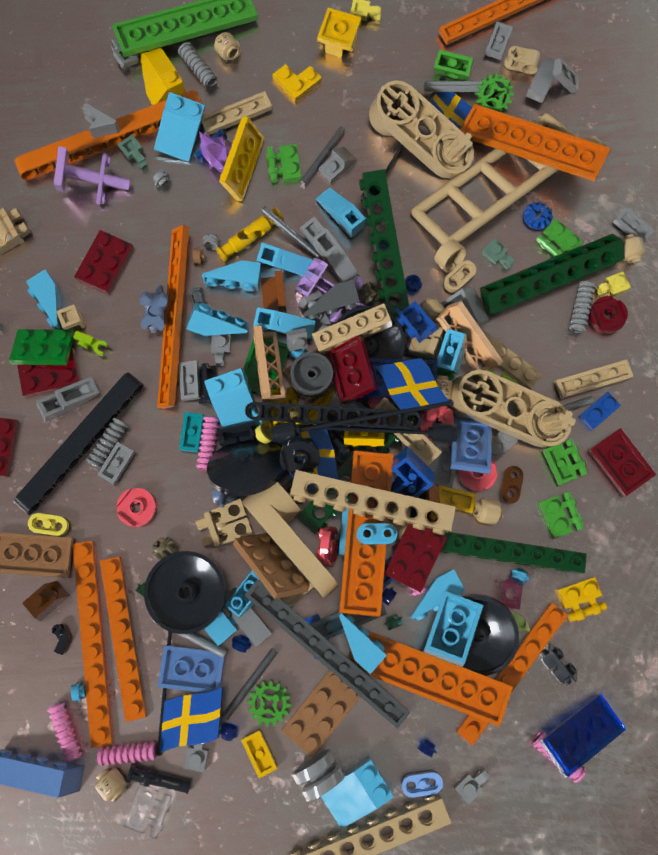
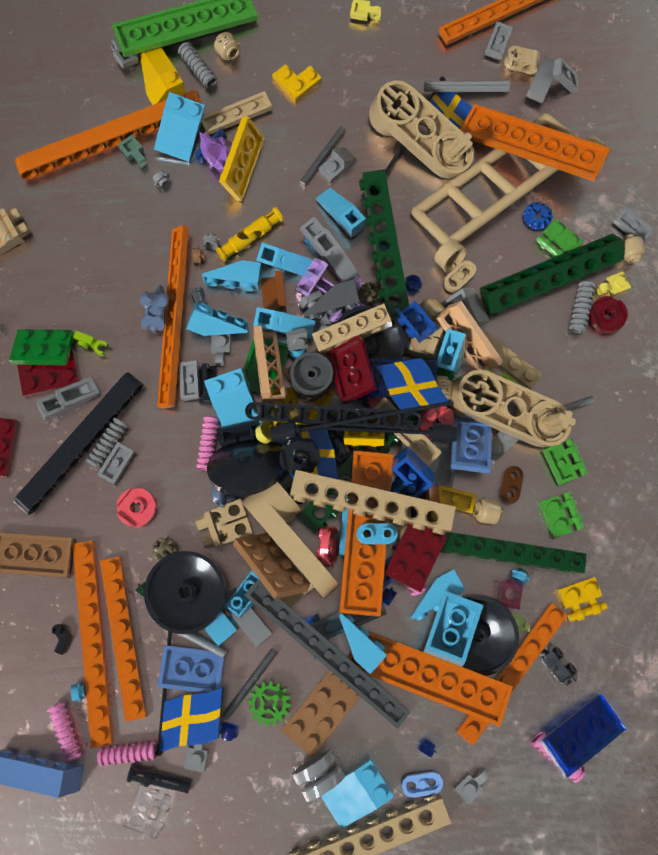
reddish brown torso [22,581,70,622] -> none
medium azure slope [26,270,63,330] -> none
light yellow plate [28,513,69,536] -> none
lavender piece [54,146,130,205] -> none
tan panel [56,304,86,330] -> none
dark red plate [74,230,134,294] -> none
light grey slope [82,103,120,138] -> none
tan head [95,769,127,802] -> none
teal plate [179,412,204,453] -> none
clear blue plate [232,635,251,653] -> none
yellow plate [241,729,278,779] -> none
flat silver bar [260,206,321,259] -> none
bright green plate [266,144,302,183] -> none
yellow panel [317,7,361,57] -> none
clear green plate [384,614,403,630] -> none
bright green brick [434,50,474,81] -> none
coral plate [457,458,497,492] -> none
bright green gear [474,73,514,112] -> none
sand green plate [481,238,515,270] -> none
tan plate [555,359,634,399] -> none
blue plate [578,392,621,431] -> none
dark red plate [588,428,656,497] -> none

